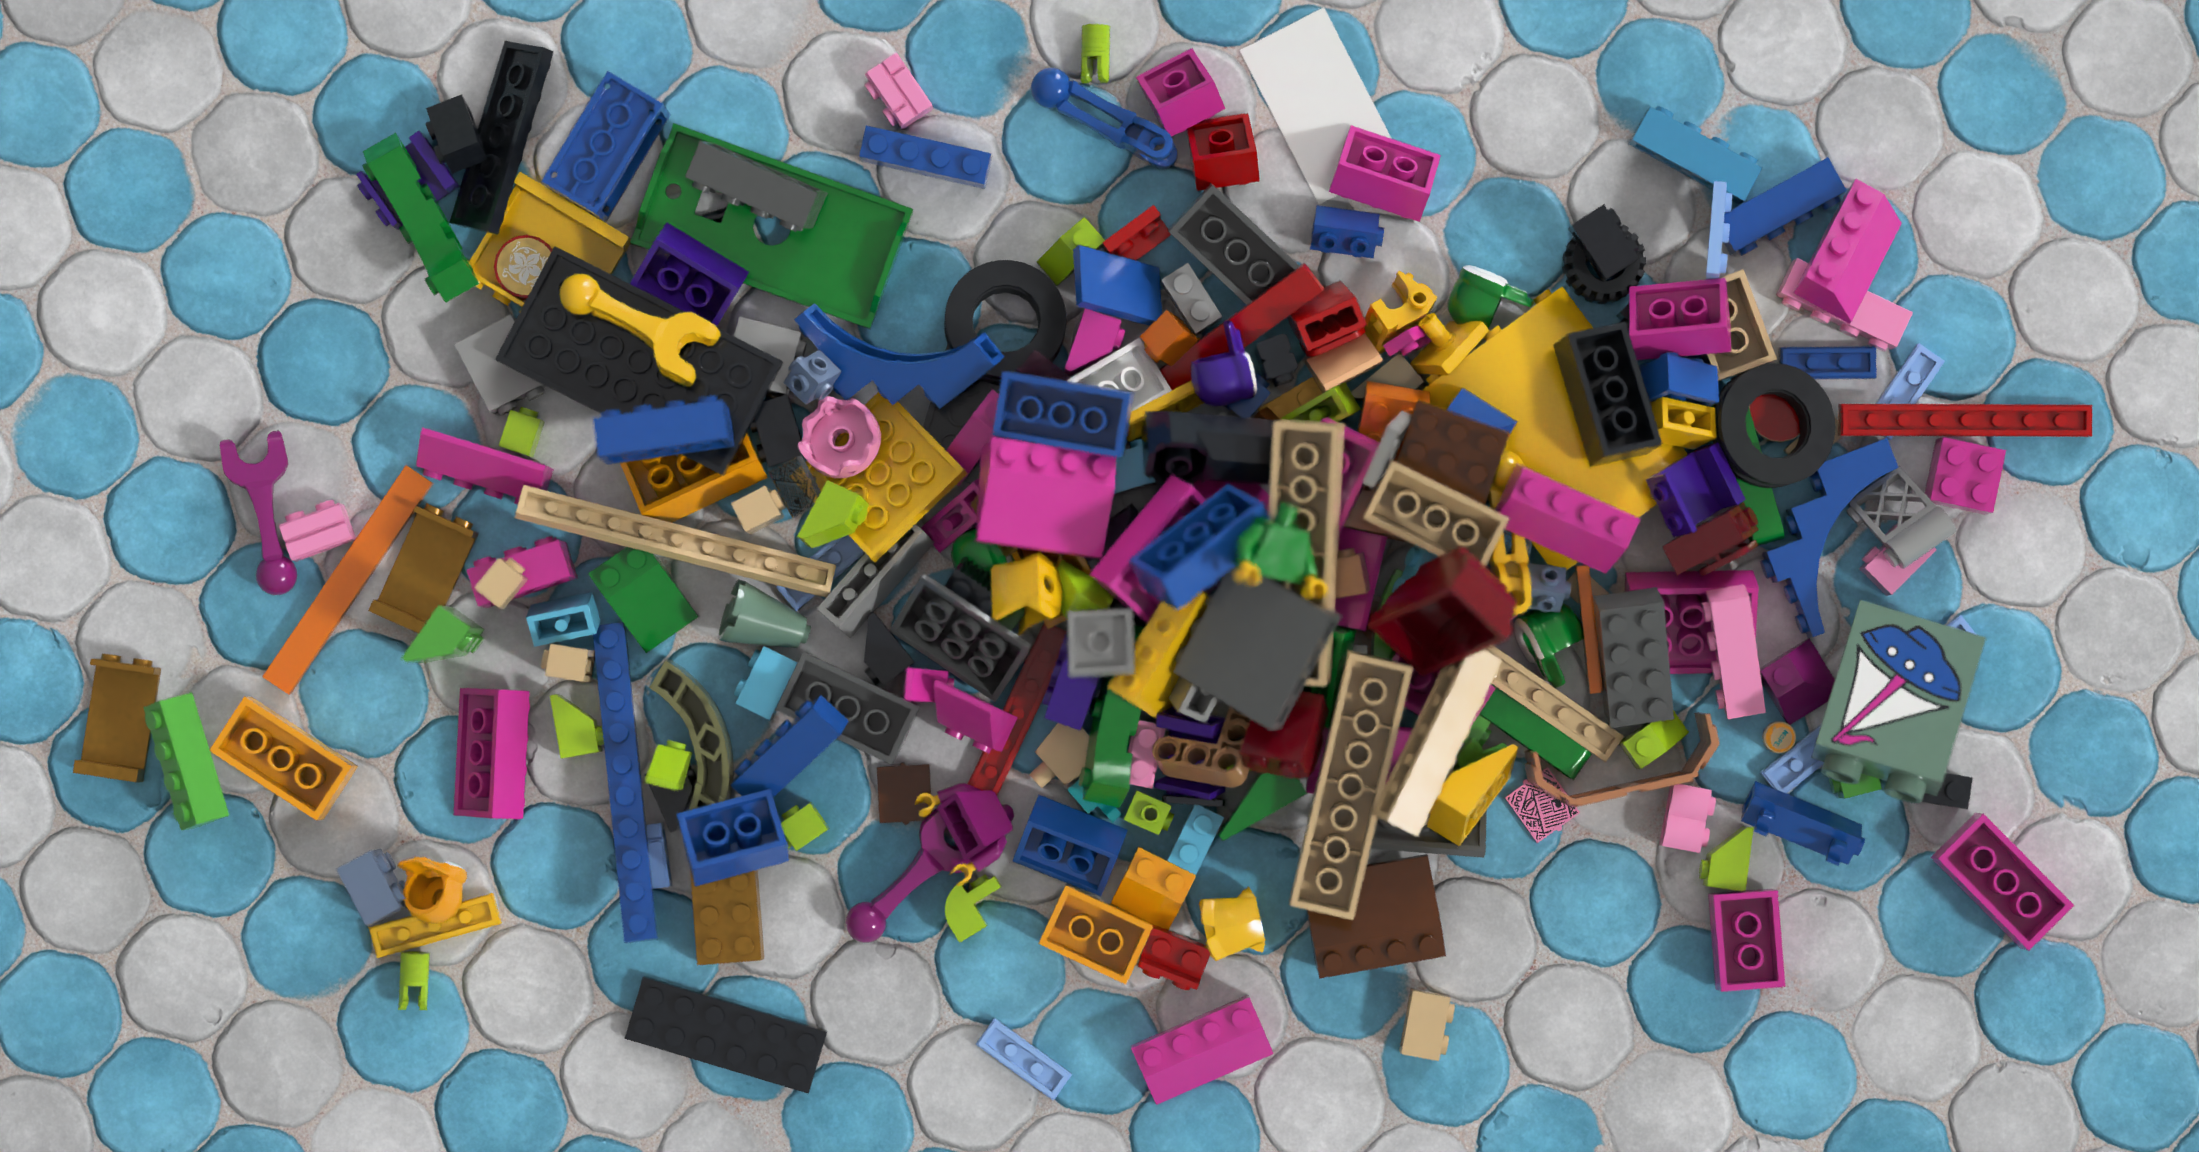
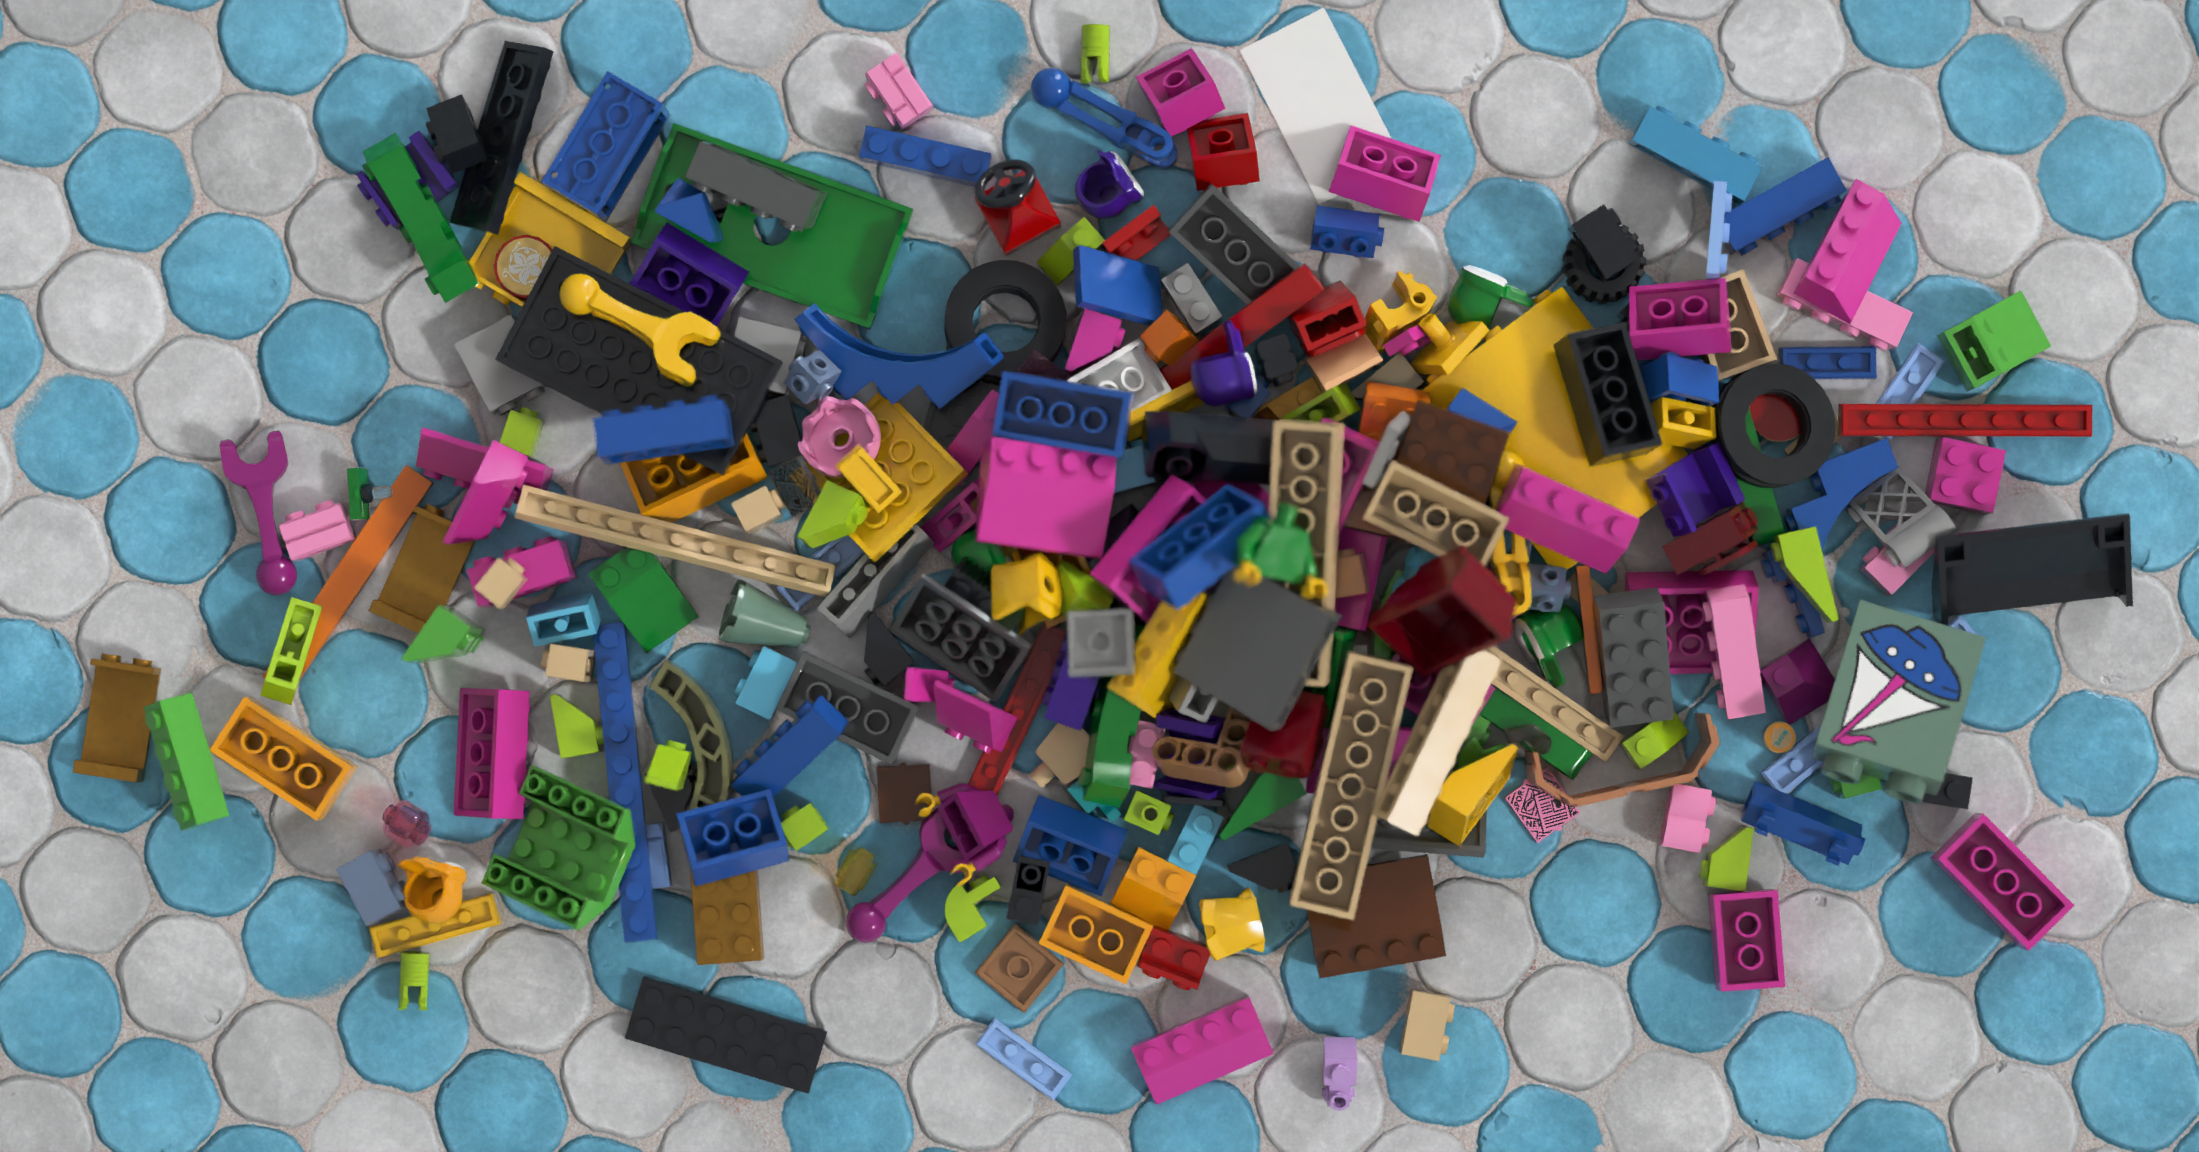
none -> lime slope [260,597,322,705]
none -> green piece [347,467,393,521]
none -> clear pink head [382,800,432,848]
none -> dark pink slope [443,440,529,545]
none -> bright green slope [481,765,636,930]
none -> blue slope [655,178,724,243]
none -> clear yellow brick [834,846,878,896]
none -> yellow tile [835,444,902,514]
none -> red piece [974,159,1061,257]
none -> medium nougat tile [975,923,1065,1013]
none -> black slope [1006,855,1050,925]
none -> dark purple piece [1075,150,1144,219]
none -> black slope [1227,842,1297,893]
none -> lavender brick [1322,1037,1357,1111]
none -> clear smoke arm [1505,724,1551,755]
none -> lime slope [1770,526,1839,623]
none -> black slope [1932,513,2133,626]
none -> bright green slope [1936,291,2051,391]

